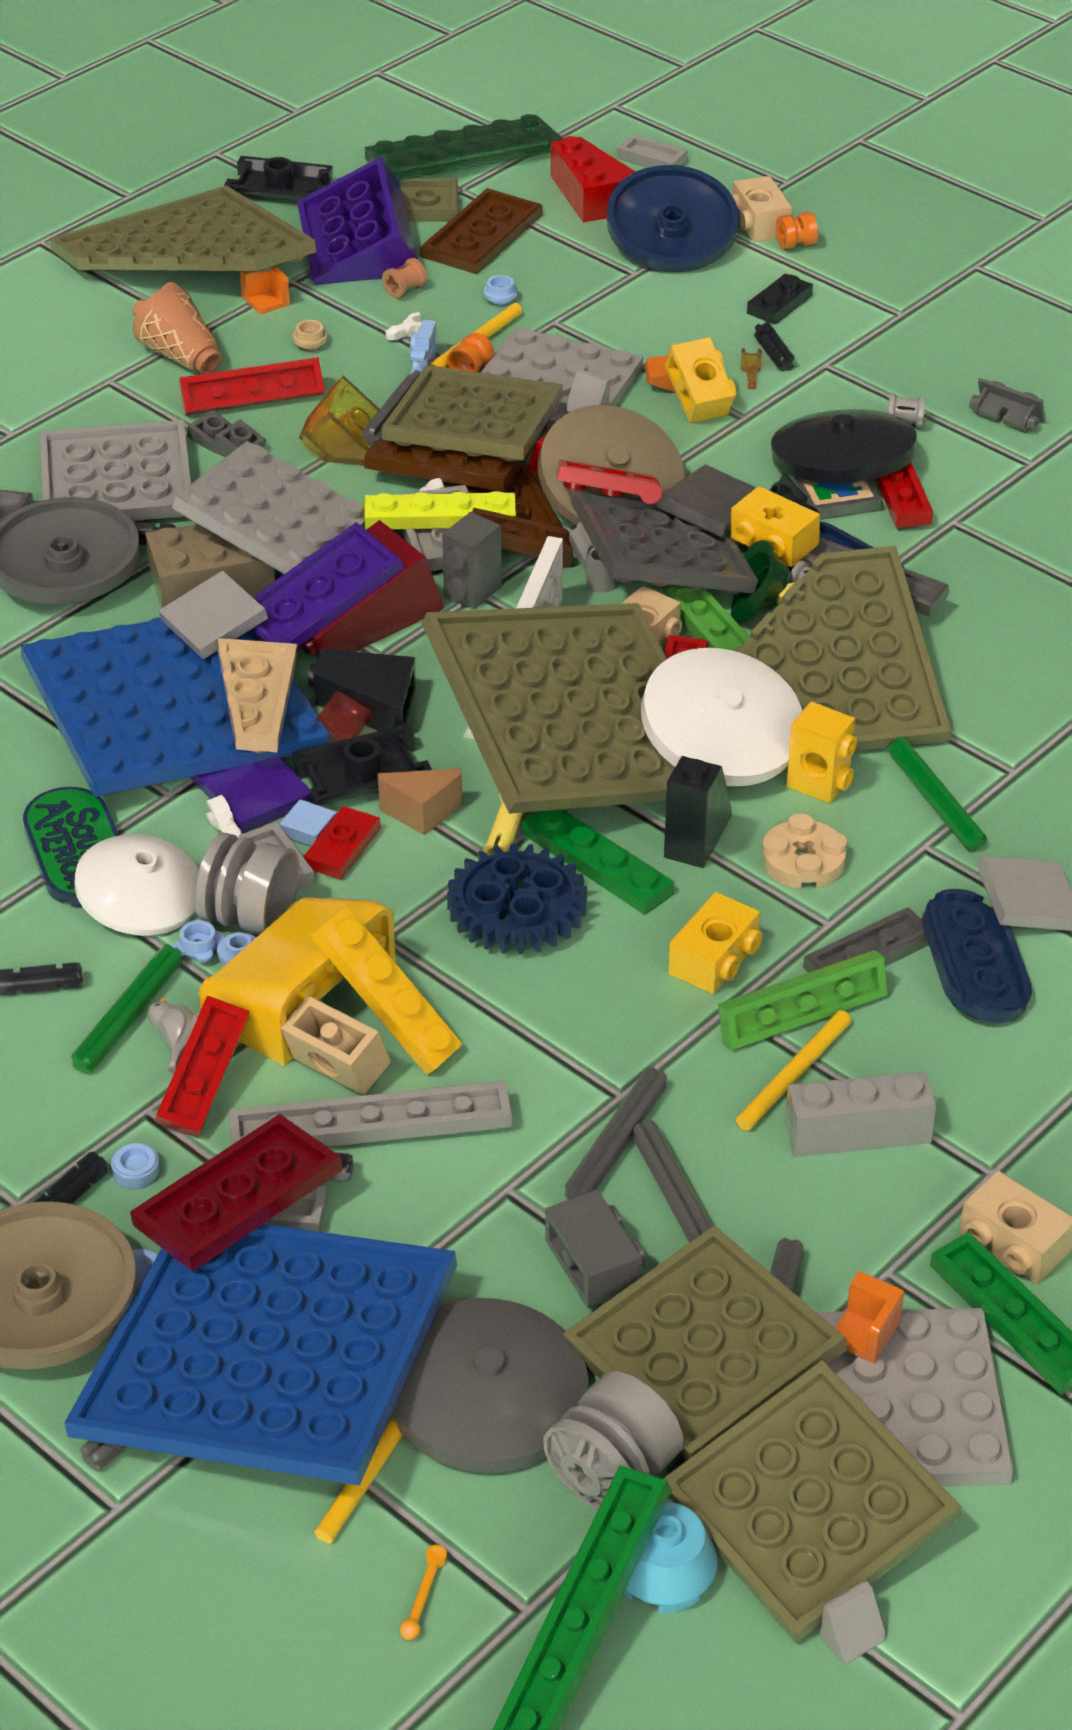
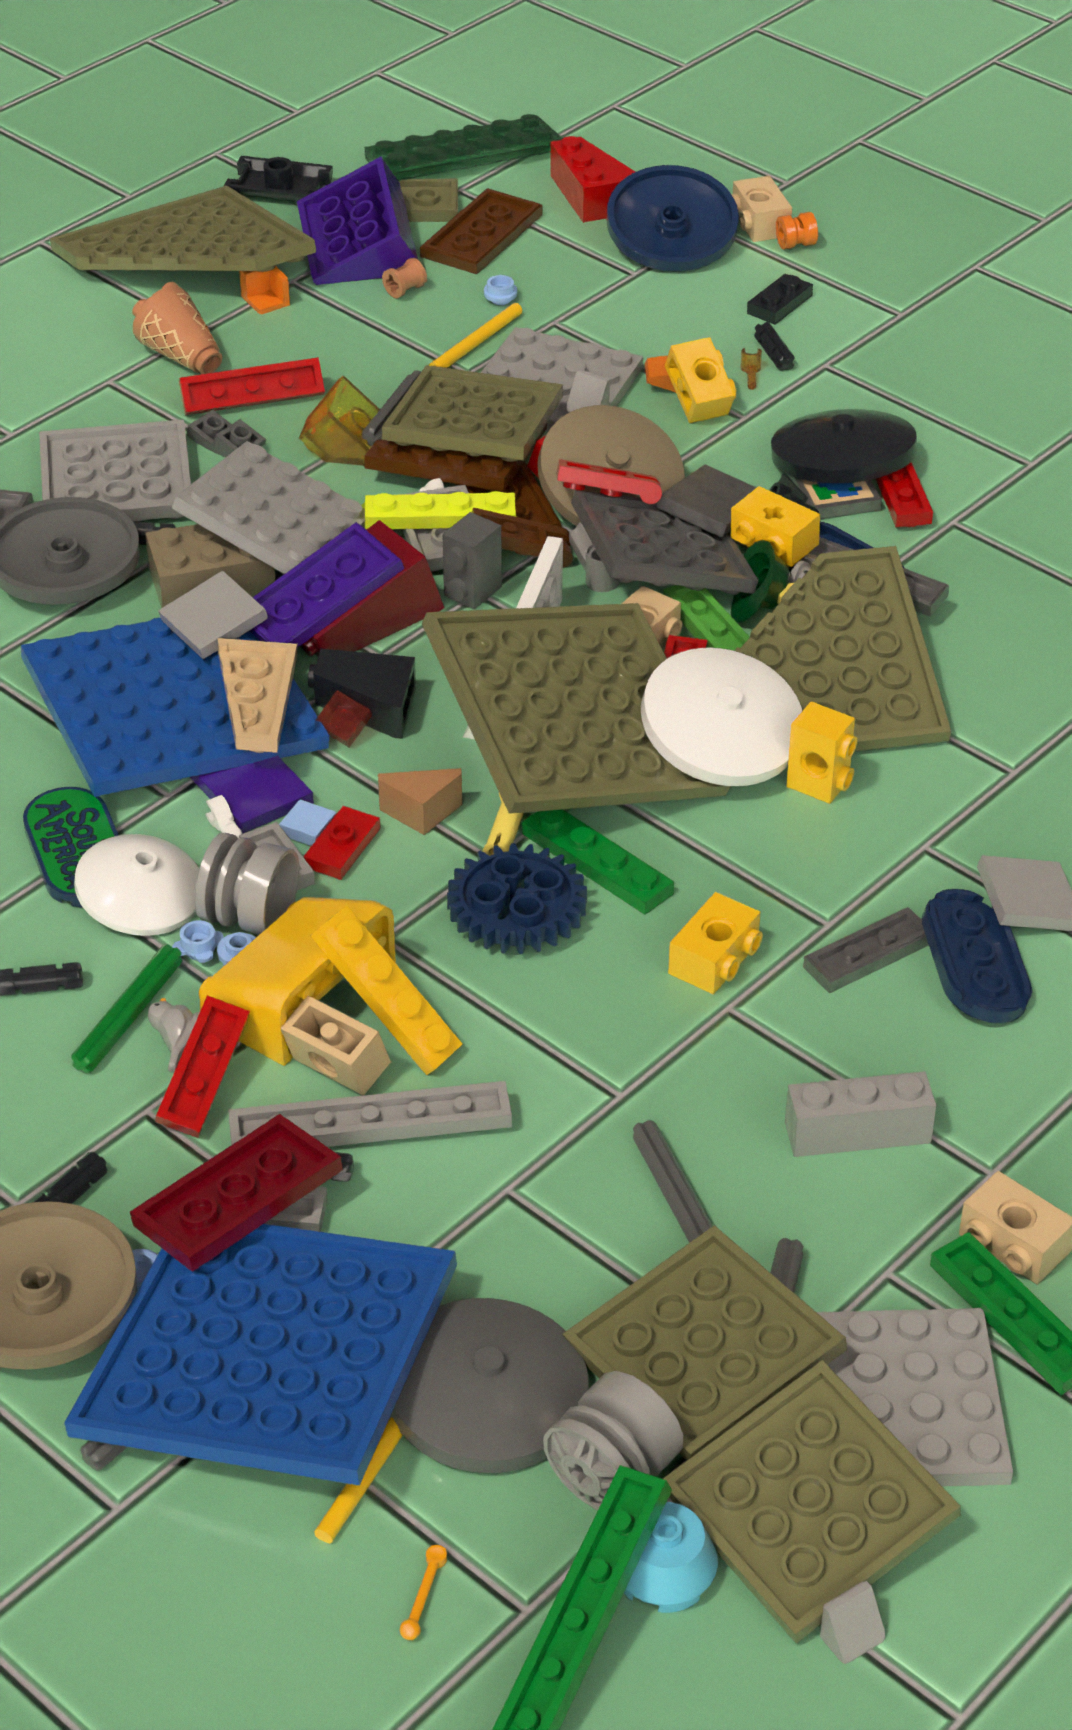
light blue tile [111,1143,160,1189] -> none
black piece [291,724,432,806] -> none
tan plate [293,320,327,350] -> none
white piece [386,312,422,340] -> none
light blue plate [410,320,437,374] -> none
orange wheel [447,332,494,372] -> none
dark grey brick [545,1189,645,1308] -> none
dark grey axle [565,1067,667,1200] -> none
light grey tile [617,134,688,168] -> none
black slope [664,756,732,868] -> none
bright green plate [718,950,888,1050] -> none
yellow bar [736,1010,852,1131] -> none
tan plate [762,813,847,888] -> none
orange panel [836,1271,904,1364] -> none
light grey bush [887,393,926,429] -> none
green axle [888,737,987,852] -> none
dark grey hinge [969,378,1046,432] -> none

